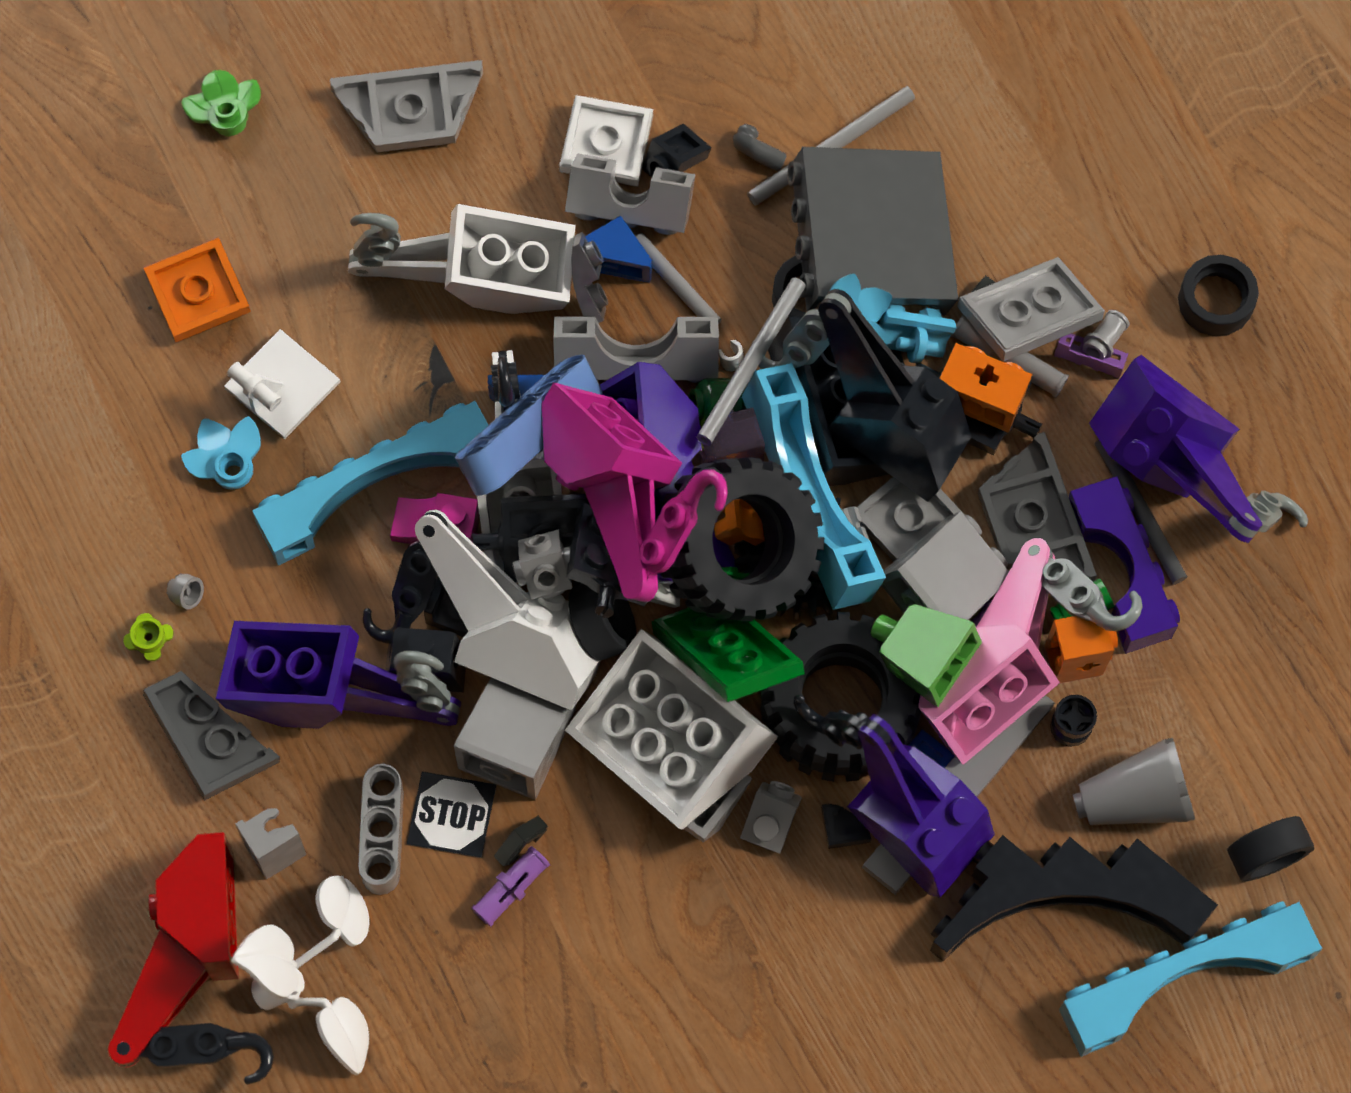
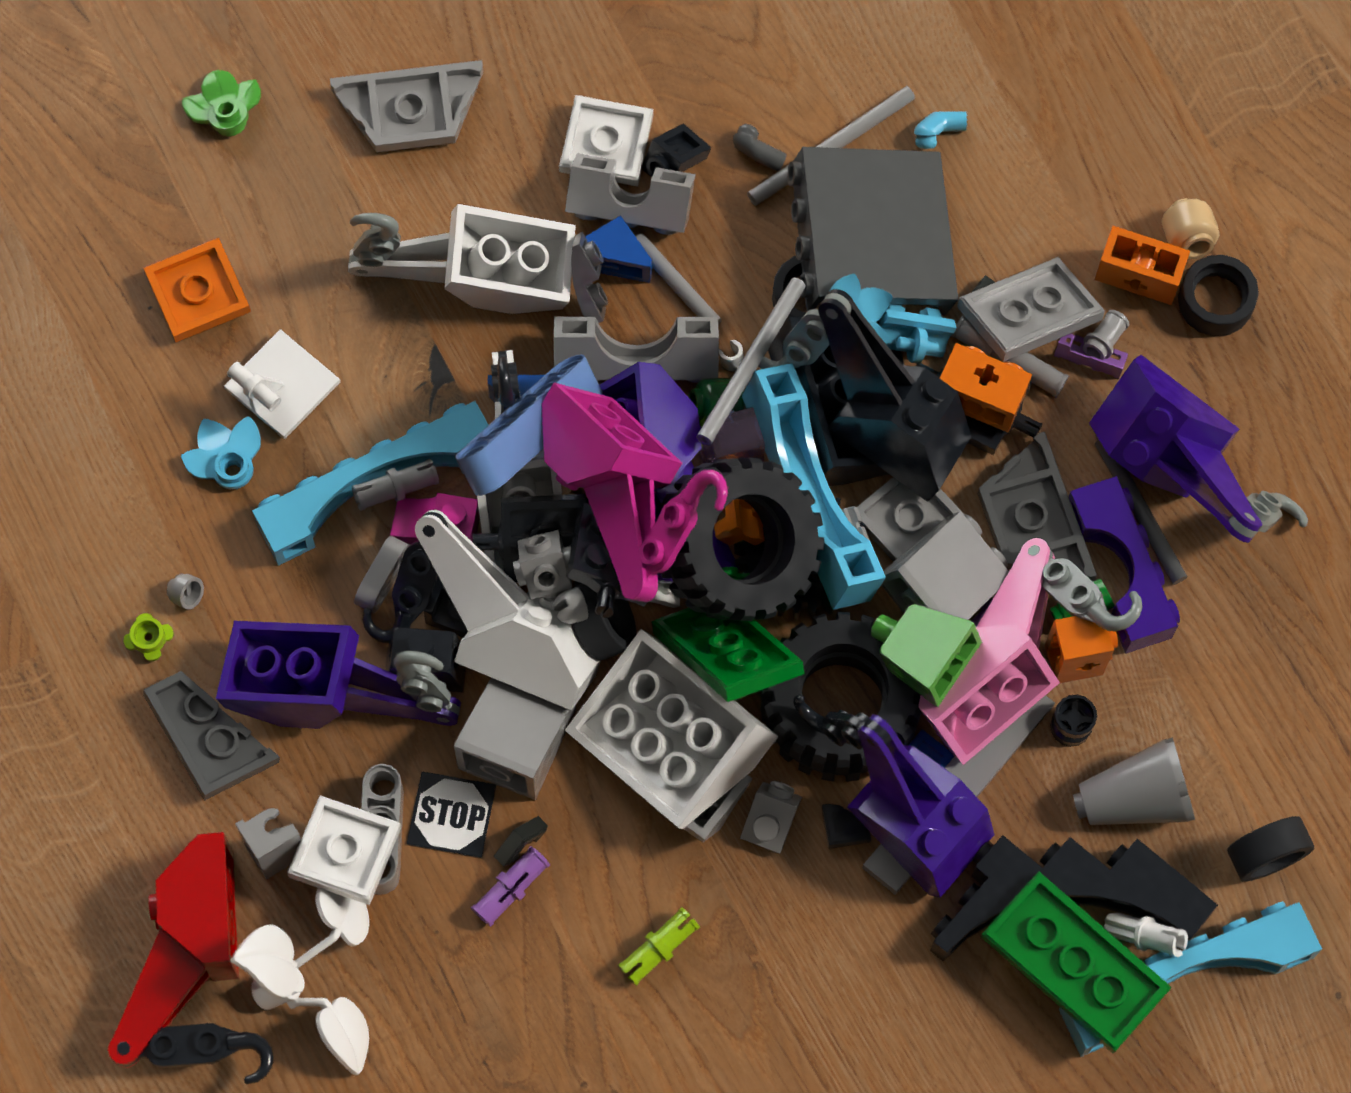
none -> white plate [287,796,401,905]
none -> light grey pin [352,459,439,511]
none -> light grey beam [354,536,410,613]
none -> light grey hinge [553,587,588,624]
none -> lime pin [618,907,700,986]
none -> medium azure arm [914,111,967,149]
none -> green tile [981,871,1172,1054]
none -> orange brick [1094,226,1190,305]
none -> white axle [1104,912,1188,957]
none -> tan head [1161,198,1220,259]

